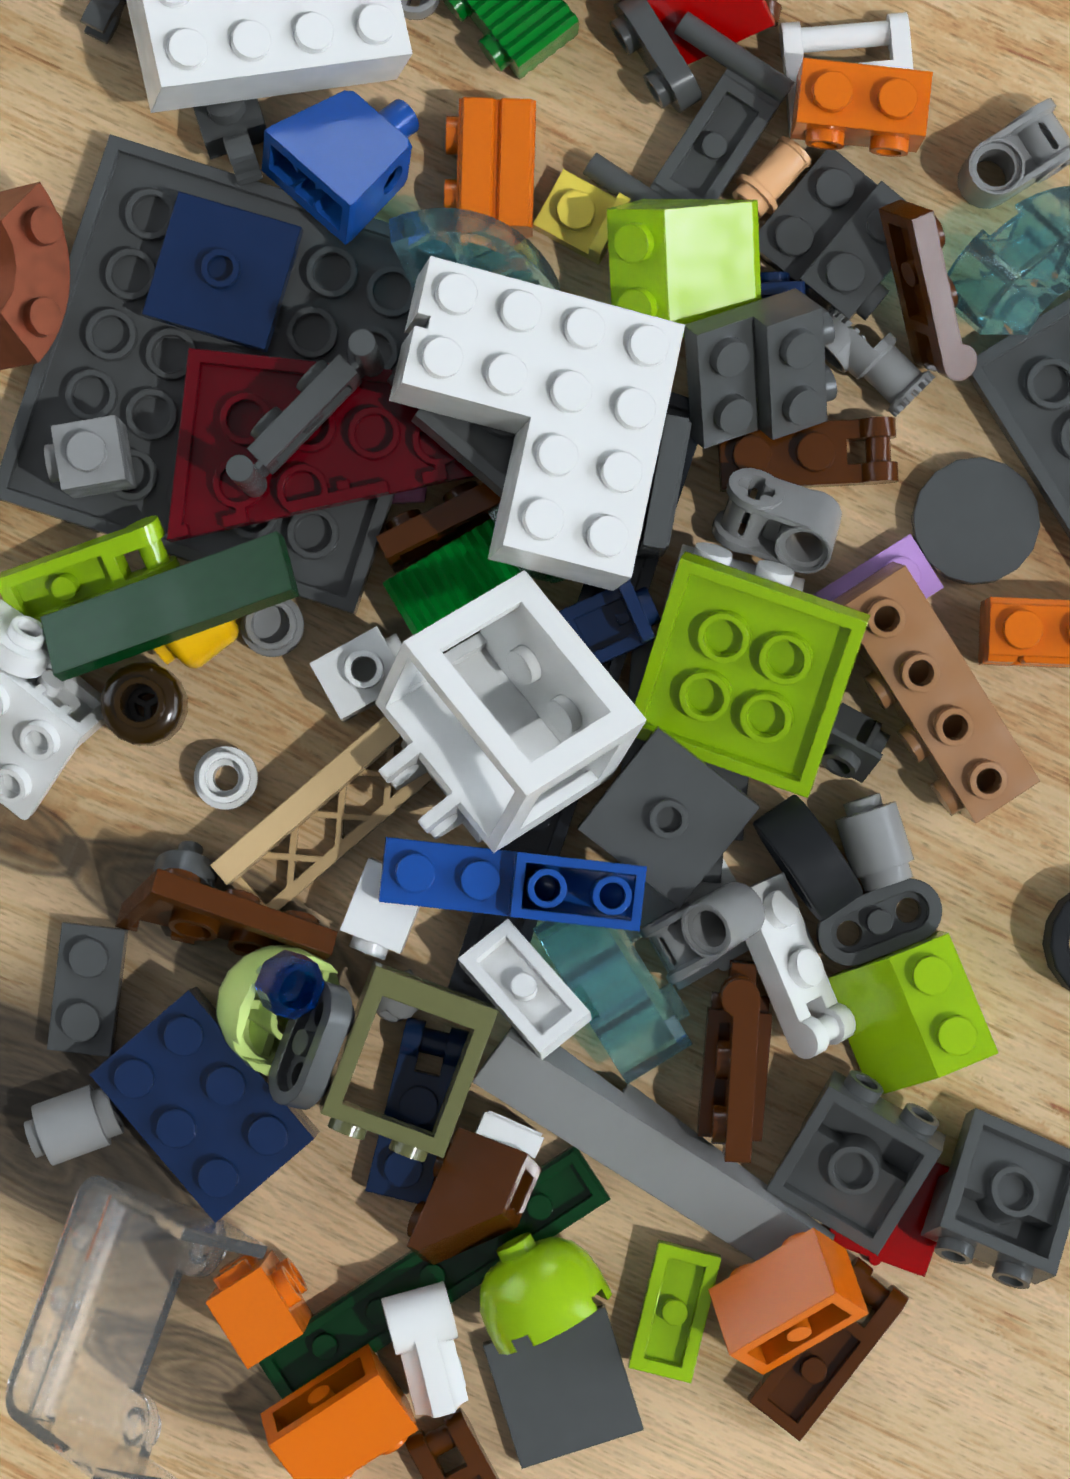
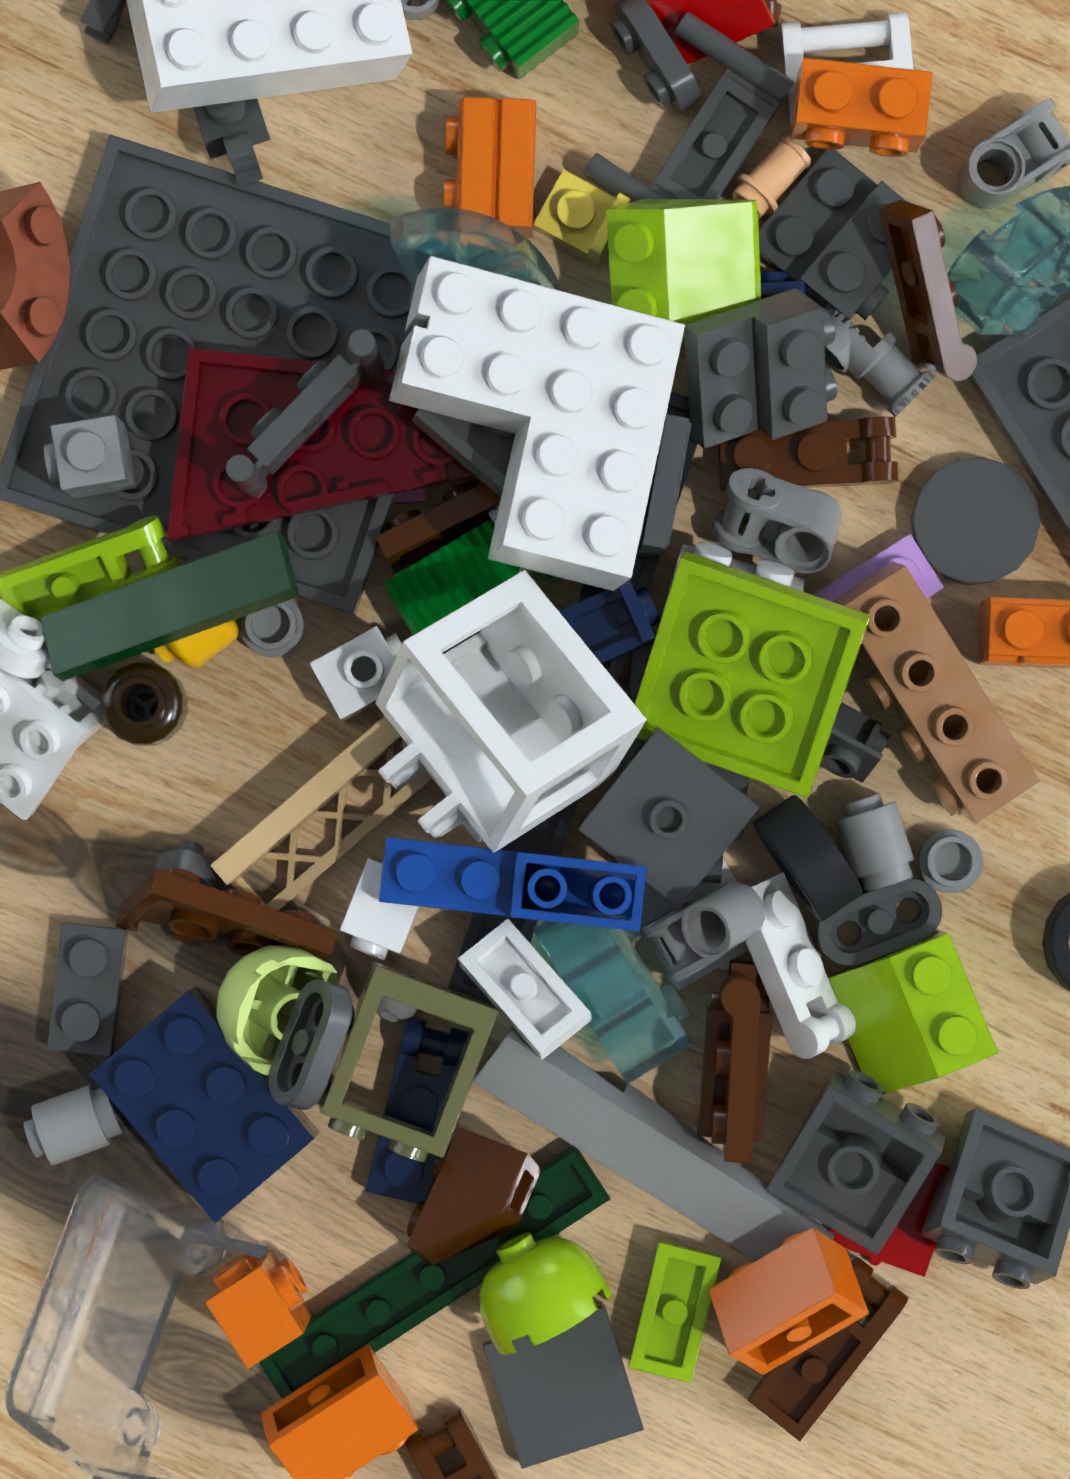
dark blue plate [142,191,303,353] -> none
white plate [194,746,258,810] -> none
clear blue tile [255,950,325,1020] -> none
blue torso [261,90,419,245] -> none
white piece [381,1281,468,1418] -> none
white tile [475,1110,544,1158] -> none
none -> light grey plate [918,830,983,893]

